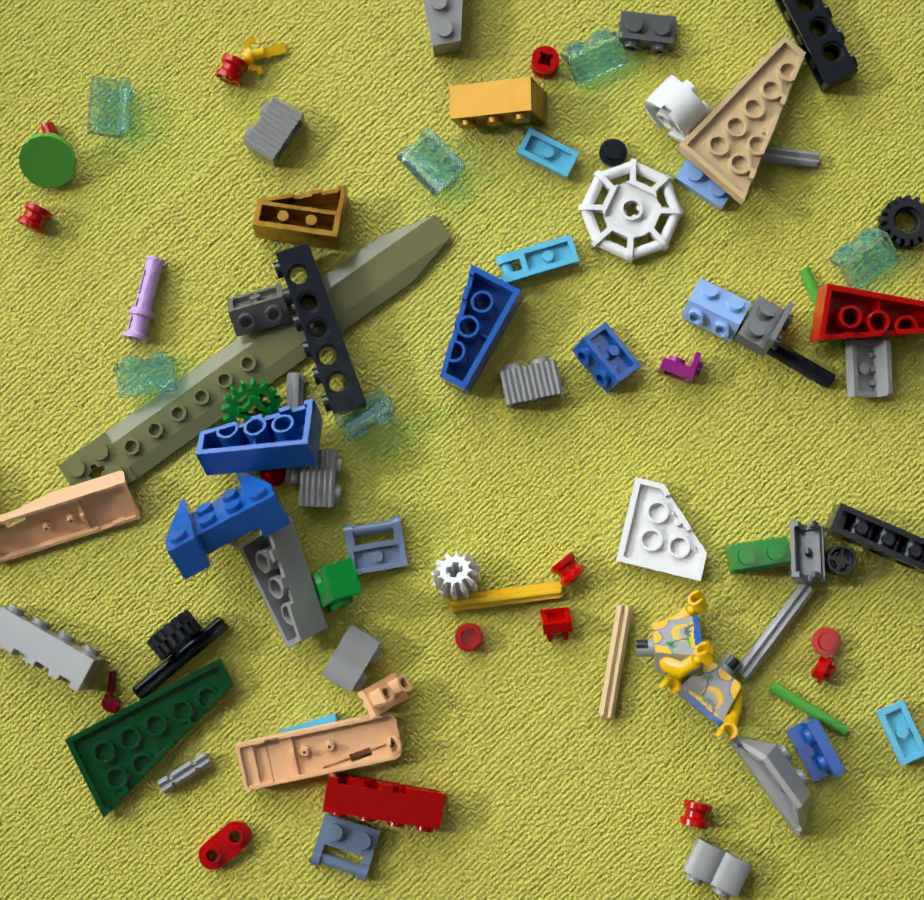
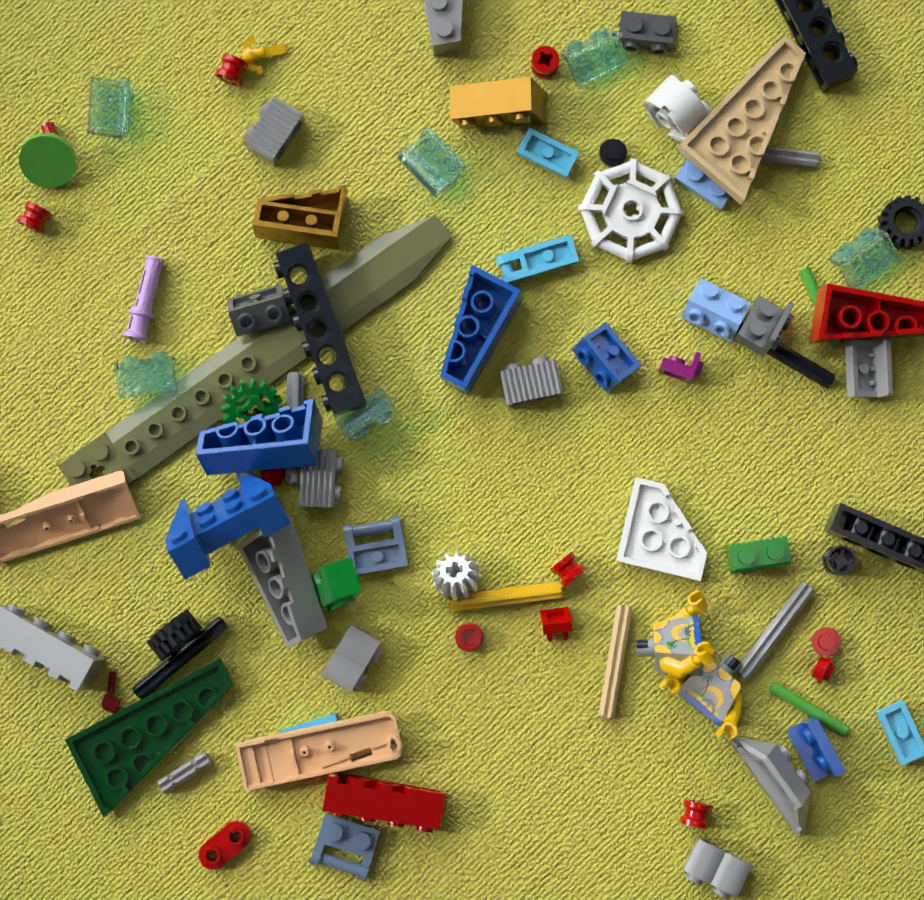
light nougat hips [357,672,412,719] -> none
dark grey hinge [790,520,826,585] -> none

